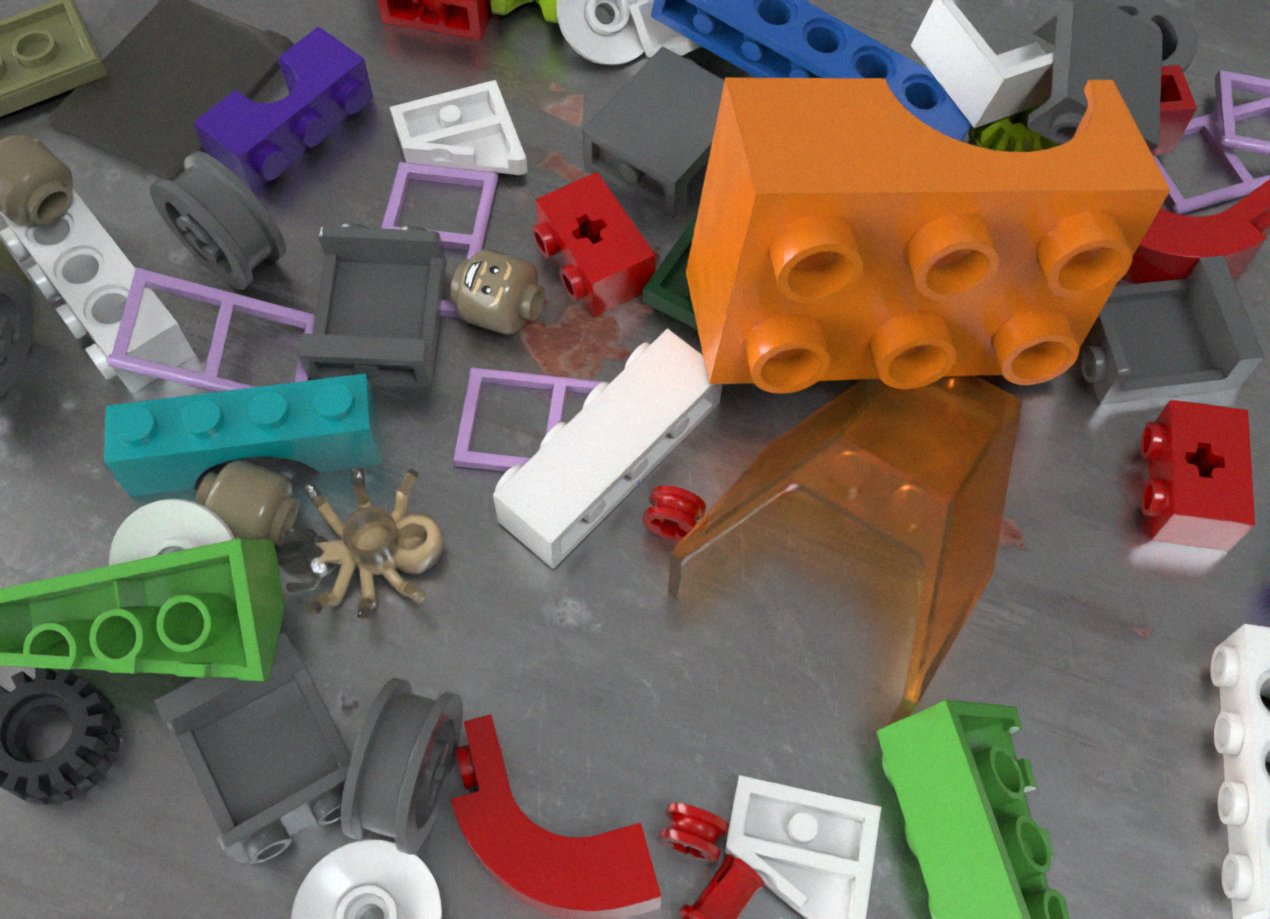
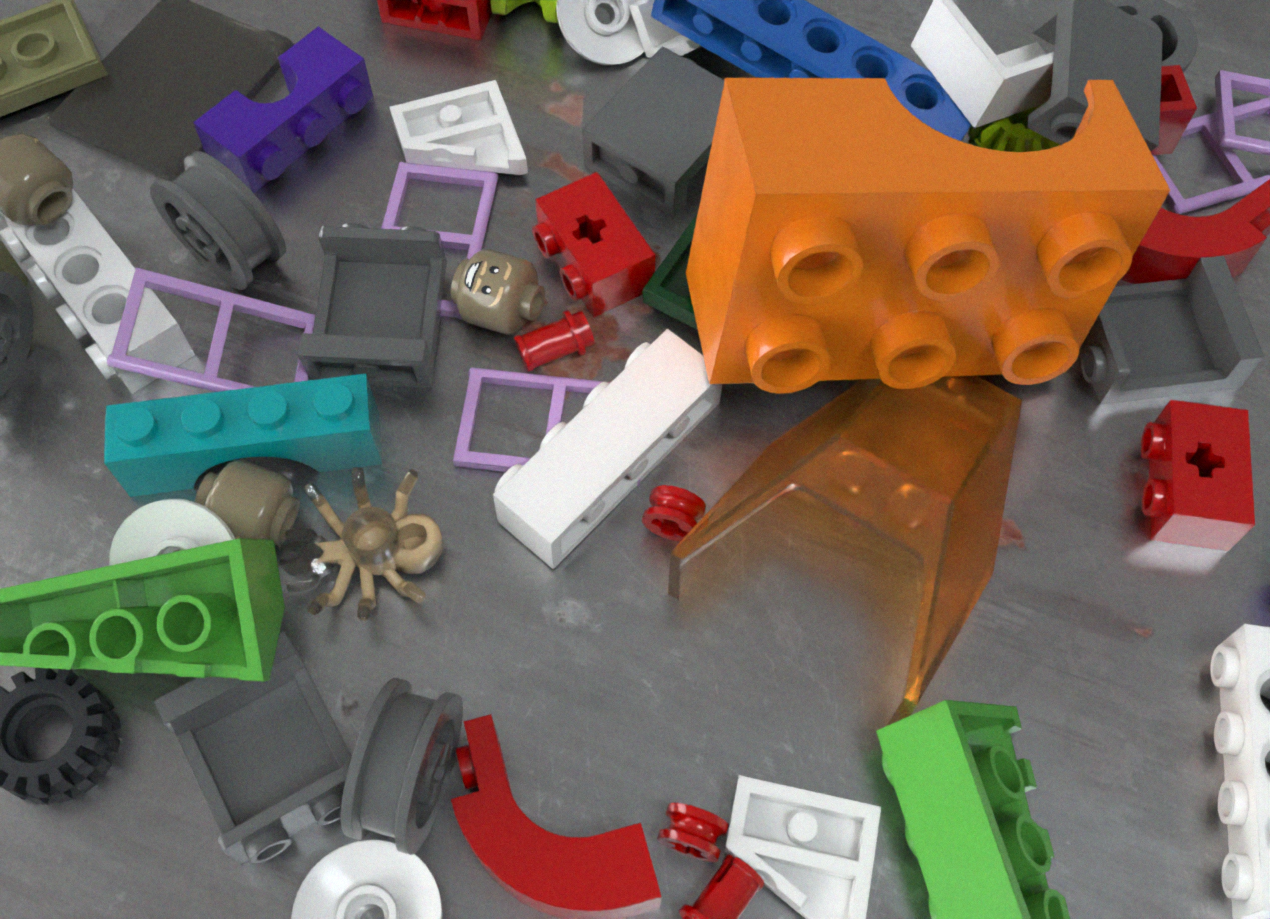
none -> red pin [514,310,595,372]

